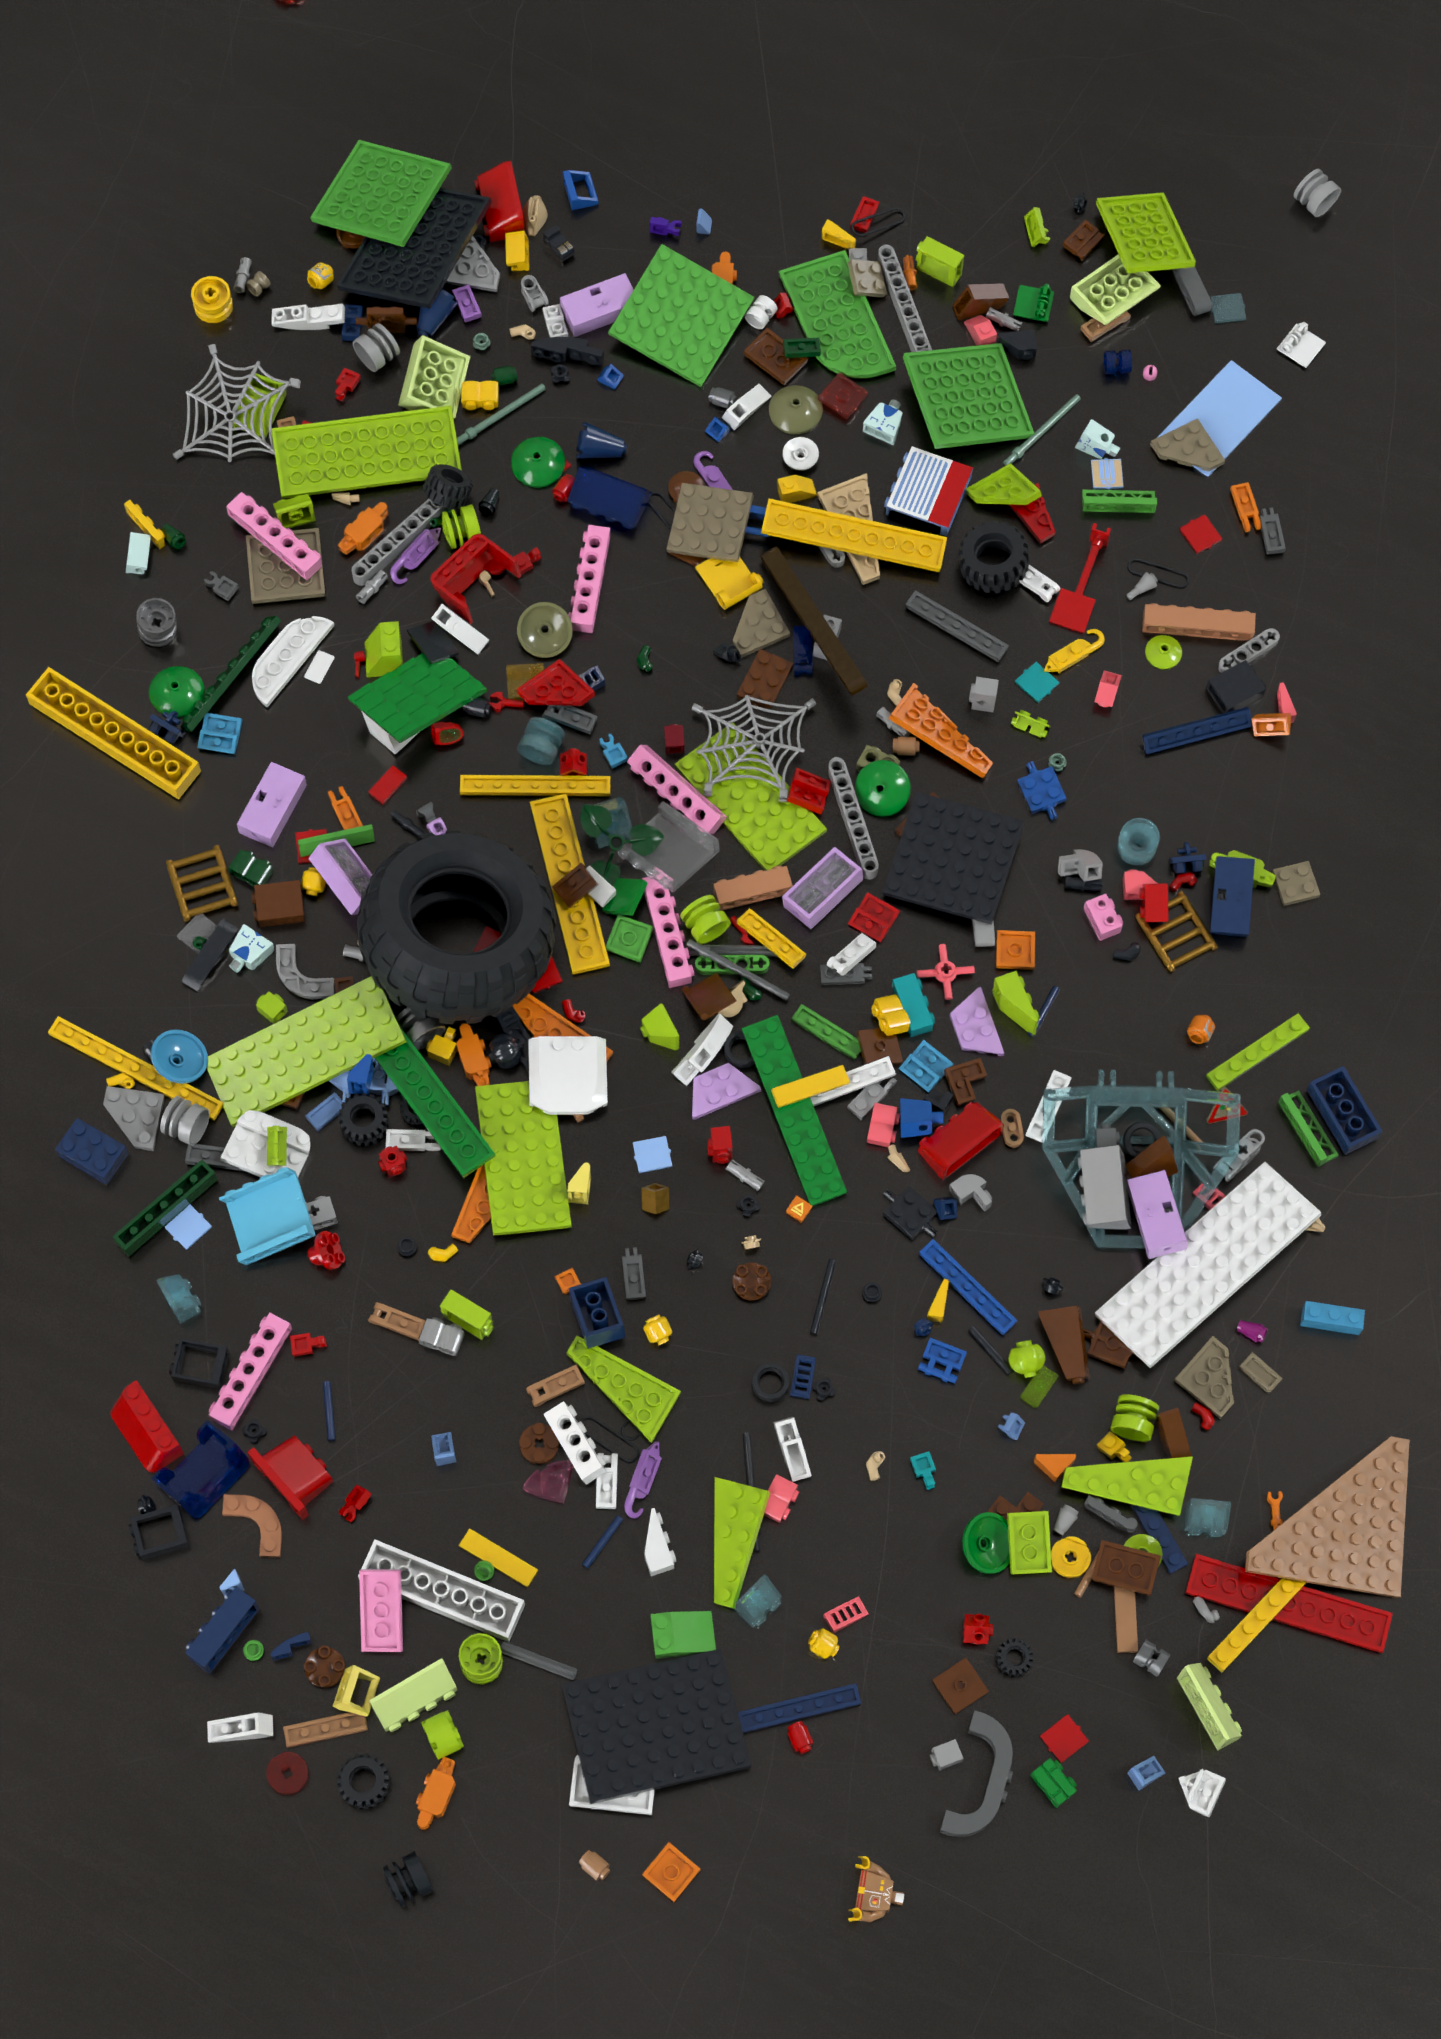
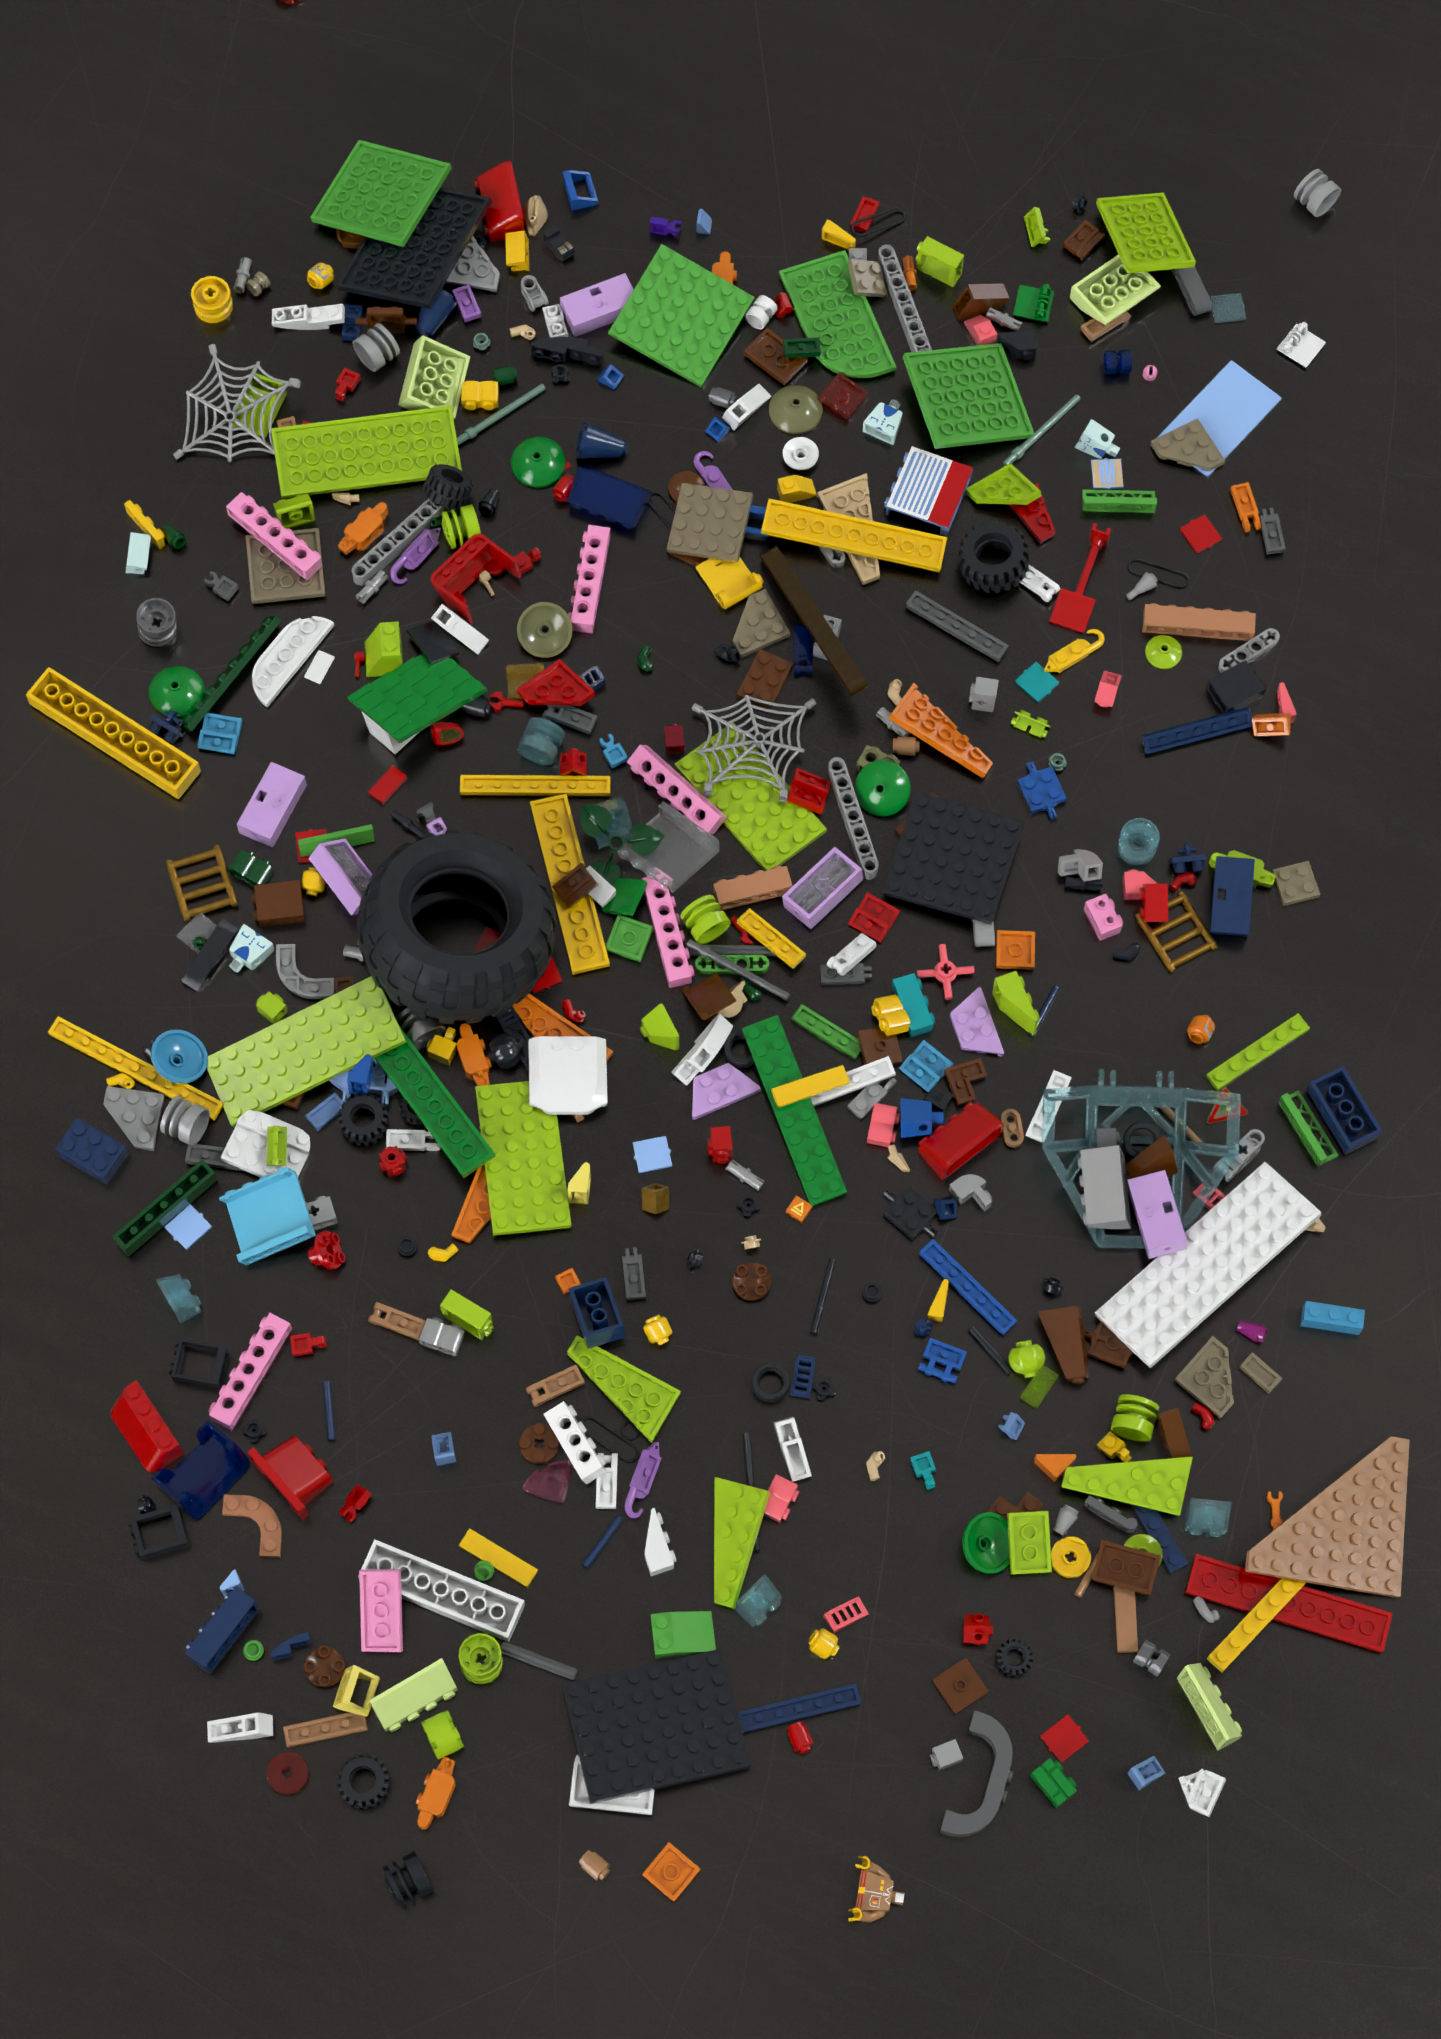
orange hinge [328,786,363,830] -> none

